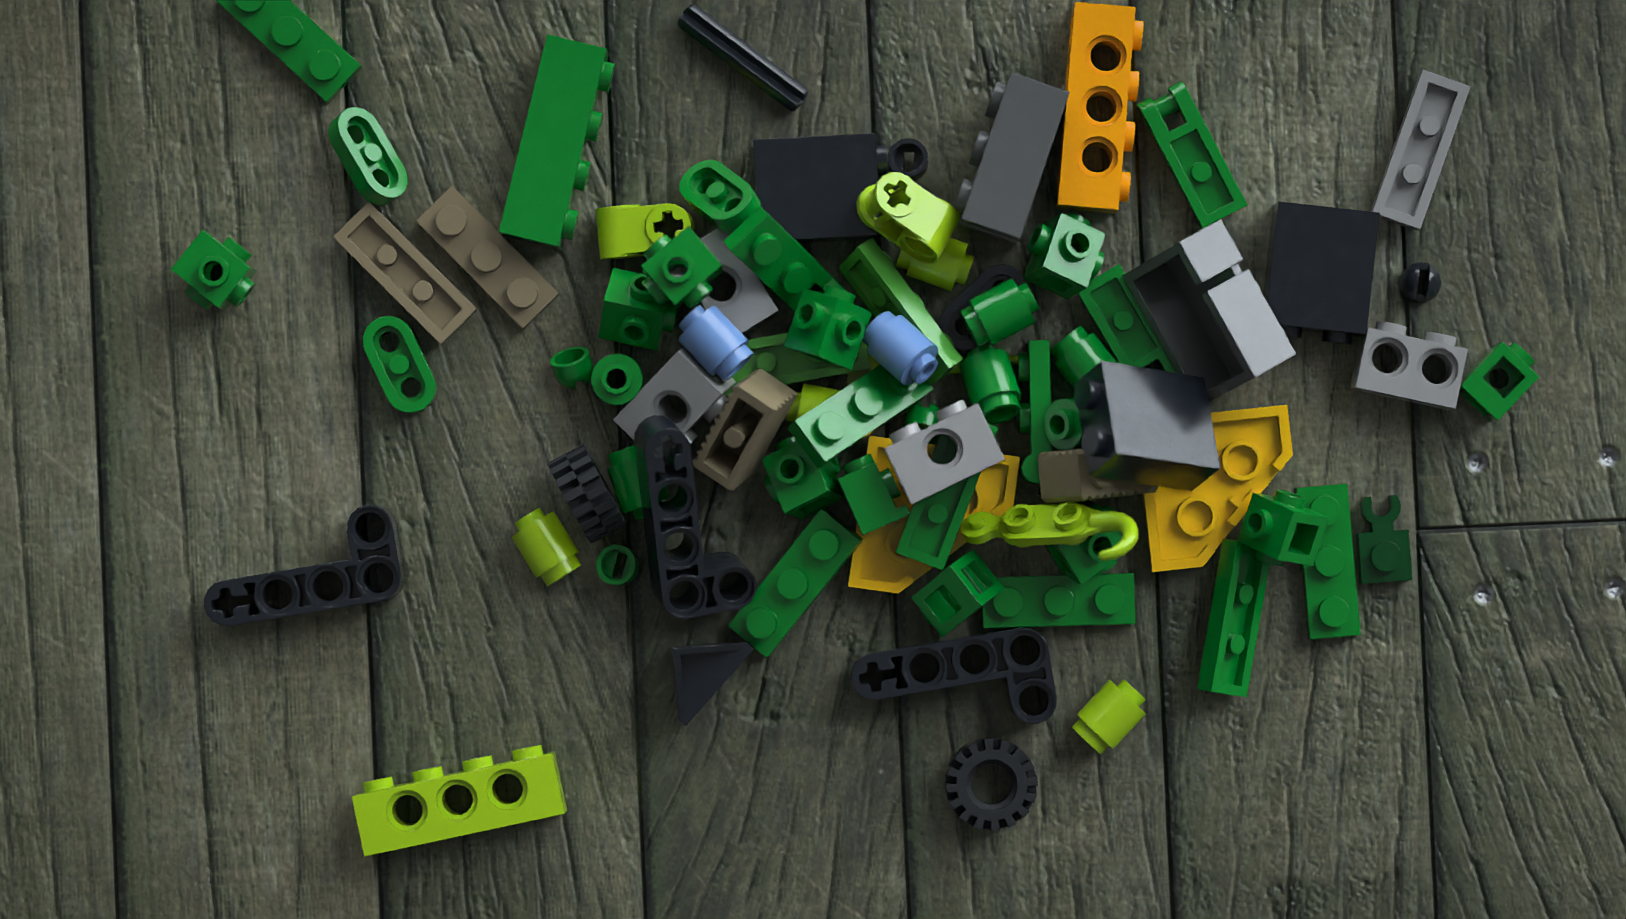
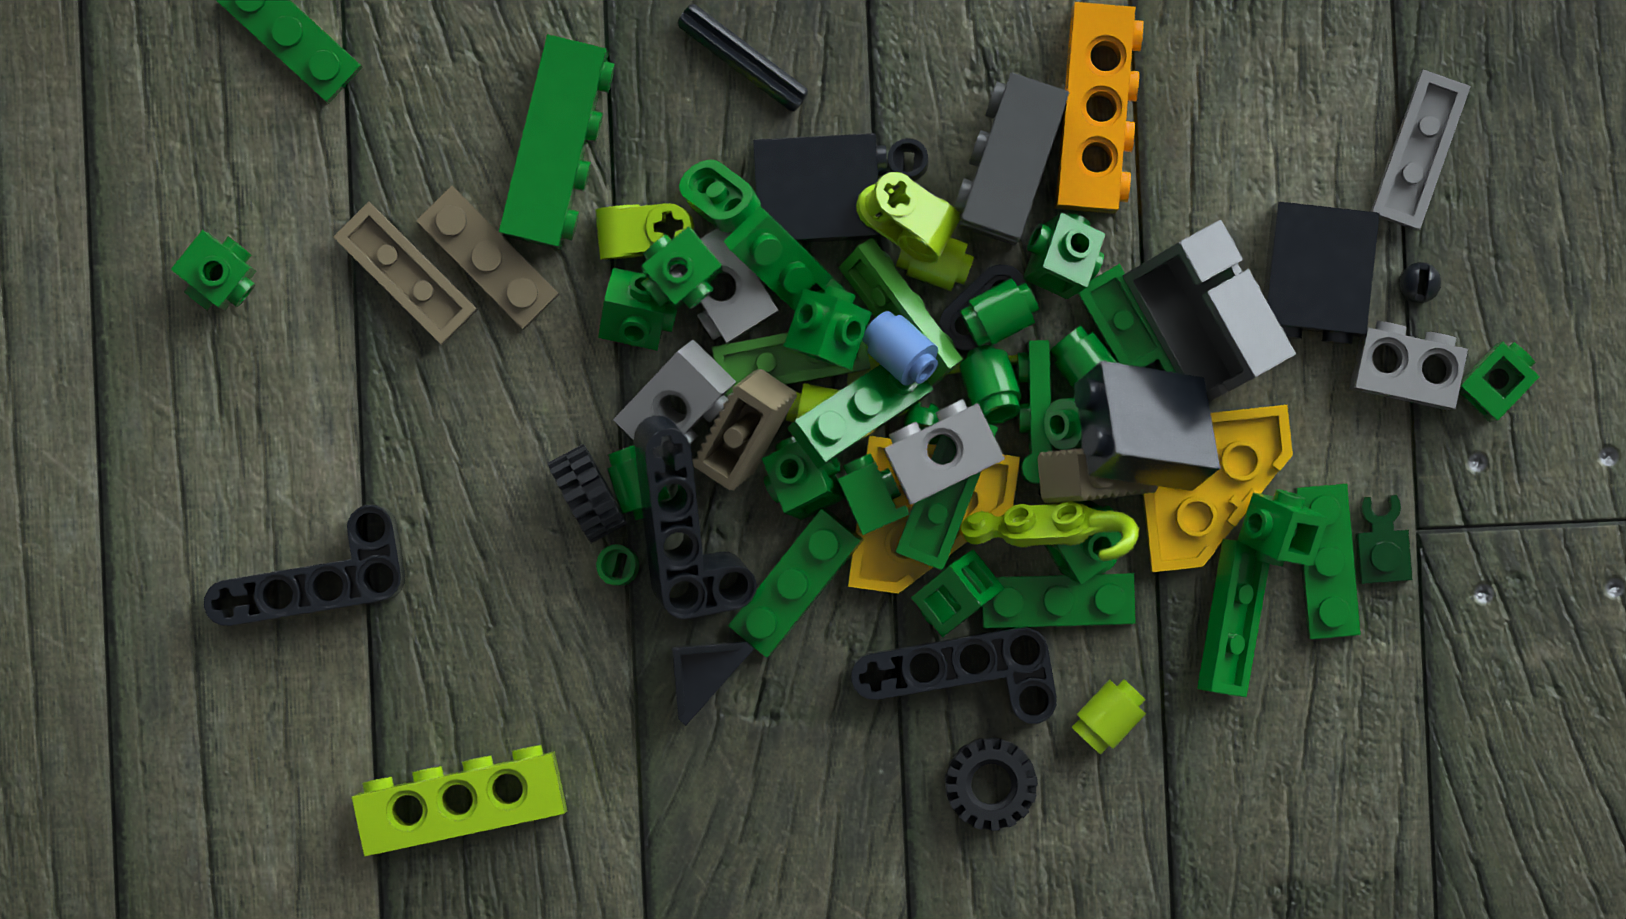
green plate [328,107,408,205] -> none
green plate [363,316,437,413] -> none
lime brick [511,508,582,587] -> none
green hinge [550,346,593,390] -> none
green brick [591,354,644,406] -> none
medium blue brick [678,305,754,382] -> none
green plate [1136,81,1248,230] -> none

